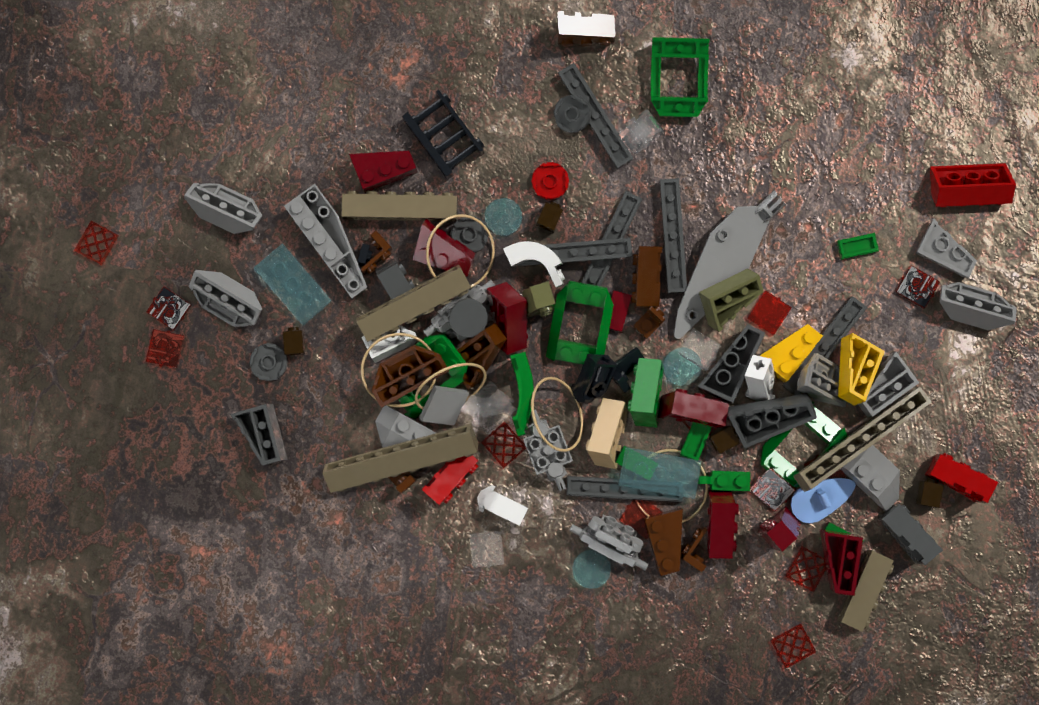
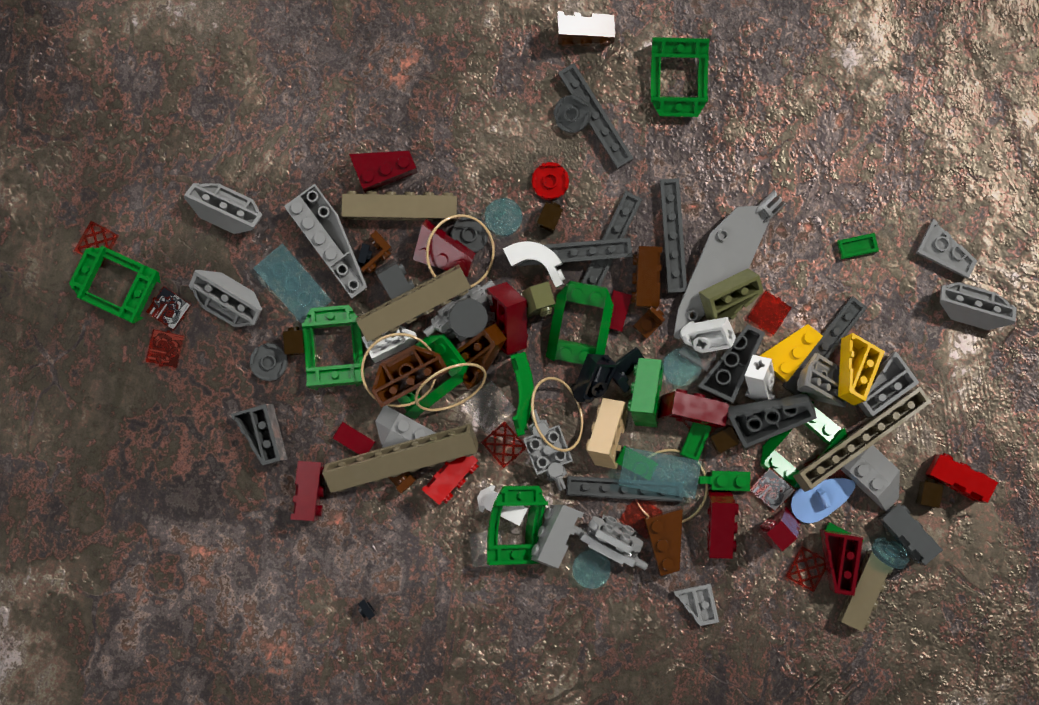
black fence [402,90,485,180] -> none
light grey tile [419,385,469,425] -> none
clear brick [460,390,515,418] -> none
clear brick [618,109,664,154] -> none
reddish brown bracket [681,526,708,572] -> none
clear red window [770,623,816,669] -> none
piece [895,265,940,309] -> none
red slope [930,163,1016,207] -> none
none -> green wedge [69,246,161,324]
none -> dark red wedge [290,461,325,521]
none -> green wedge [302,305,363,390]
none -> dark red tile [333,422,375,454]
none -> black plate [358,598,377,620]
none -> green wedge [487,486,548,565]
none -> light grey wedge [531,505,584,568]
none -> light grey wing [674,583,719,626]
none -> white piece [680,317,736,353]
none -> clear light blue tile [872,537,910,569]

